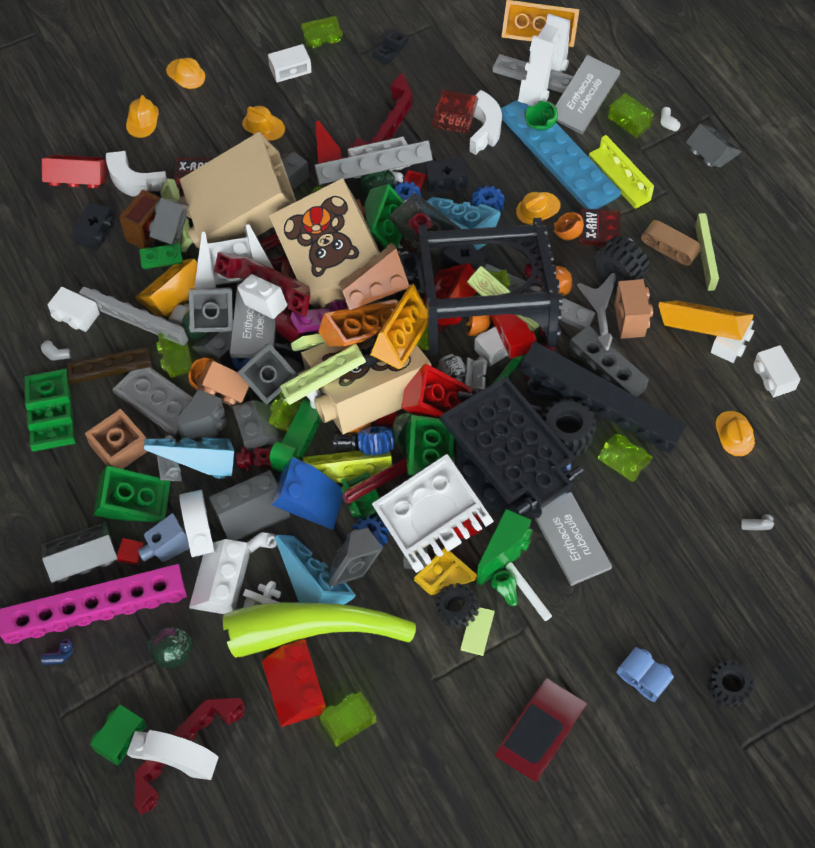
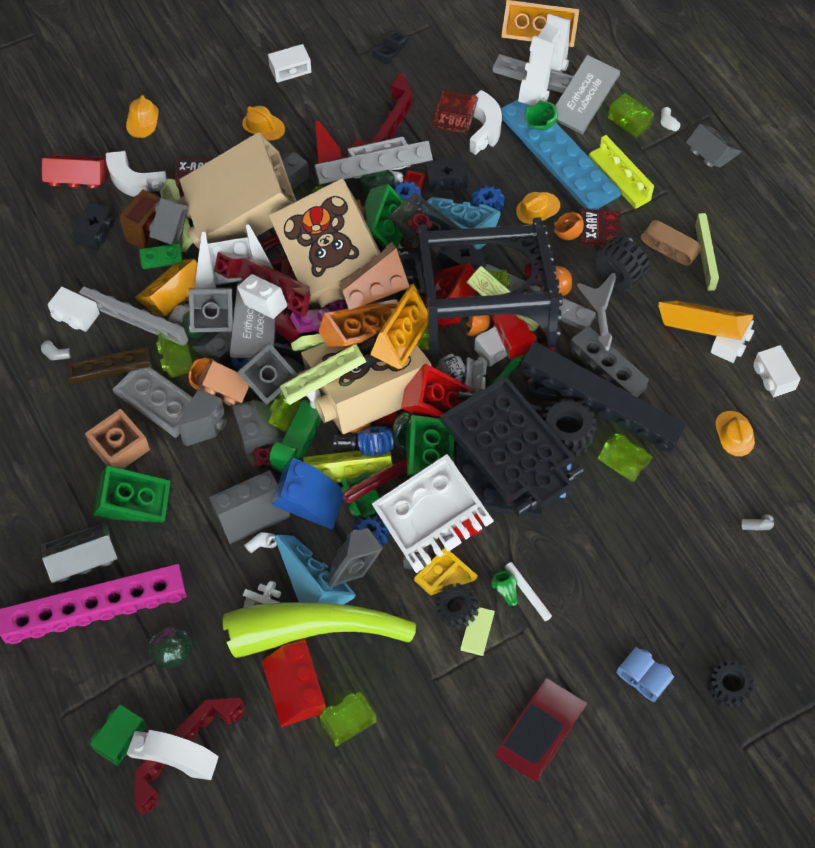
green slope [25,369,75,452] -> none
dark blue arm [41,639,74,665] -> none
red tile [117,538,145,566] -> none
sand blue torso [138,514,190,562] -> none
medium azure wedge [144,437,234,478] -> none
light grey hinge [157,436,182,481] -> none
light orange piece [166,58,205,89] -> none
white arch [179,490,215,557] -> none
white slope [189,539,250,614] -> none
dark red plate [236,446,254,472] -> none
clear neon green bracket [301,16,343,47] -> none
green slope [476,509,533,586] -> none
light grey tile [535,492,612,586] -> none
nougat brick [614,279,653,339] -> none

